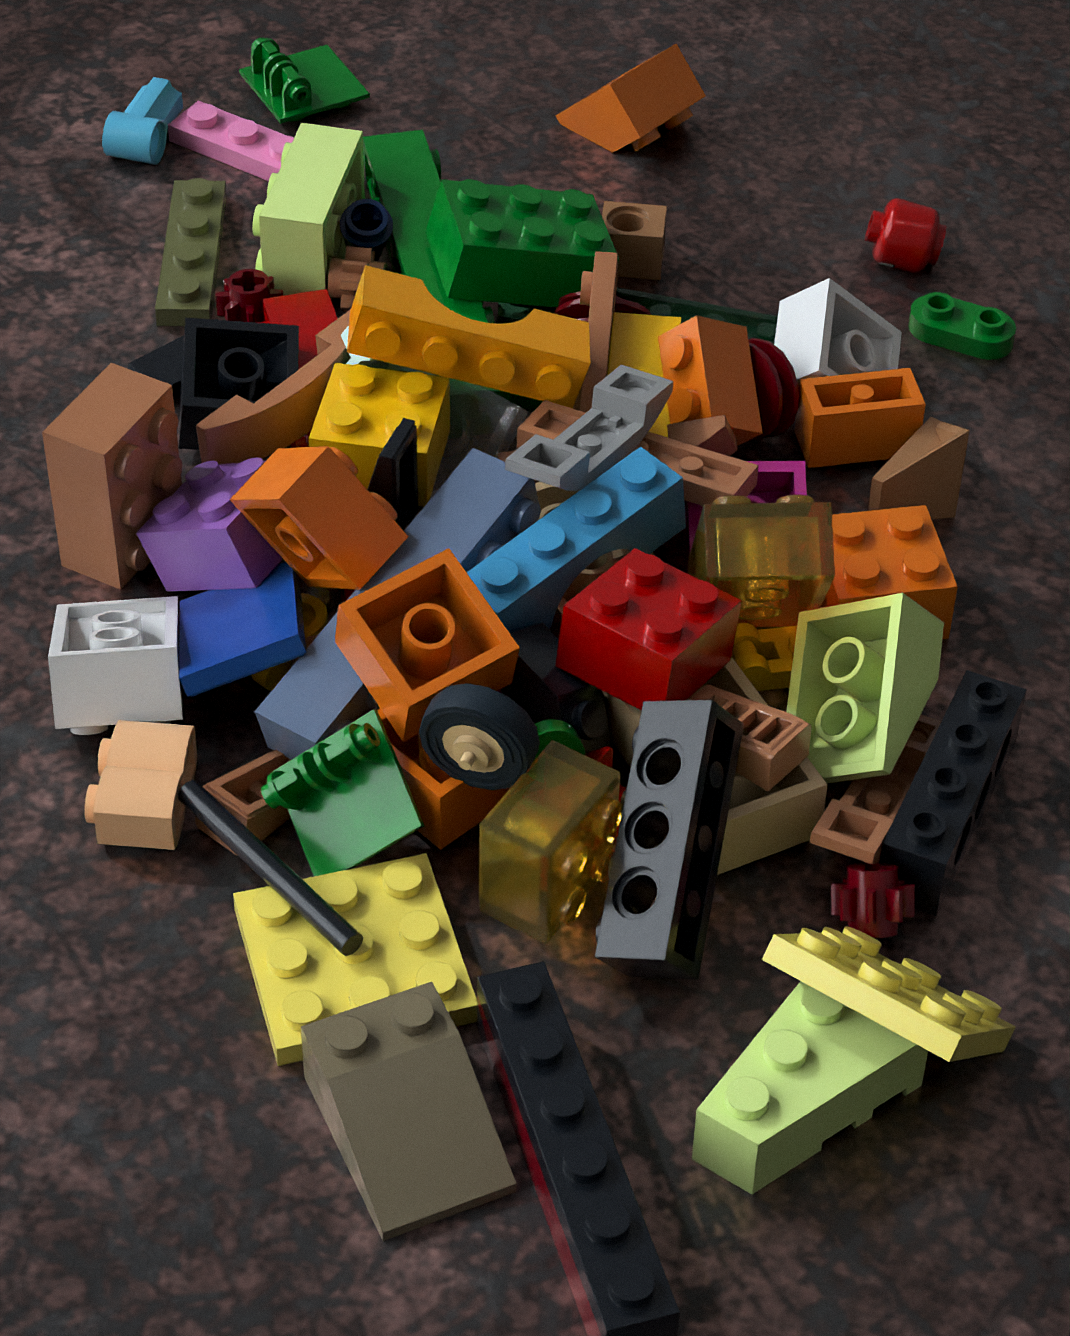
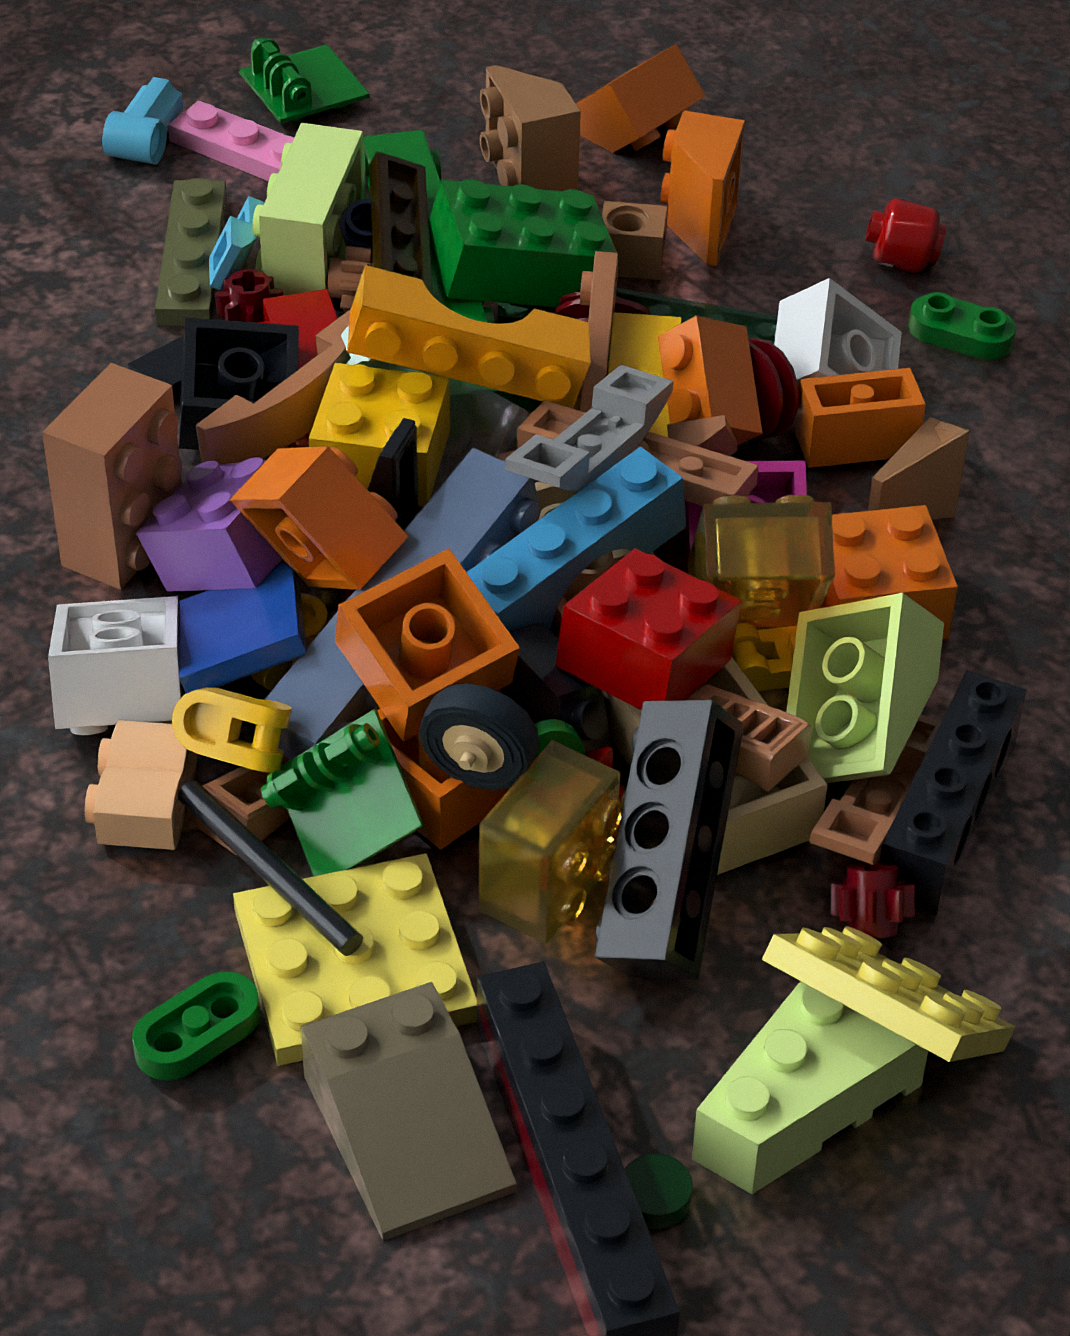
none -> green plate [132,971,260,1080]
none -> yellow plate [172,687,292,773]
none -> medium azure slope [209,196,265,290]
none -> dark brown tile [369,151,433,296]
none -> medium nougat slope [480,65,581,191]
none -> dark green tile [625,1154,693,1229]
none -> orange slope [660,110,745,266]

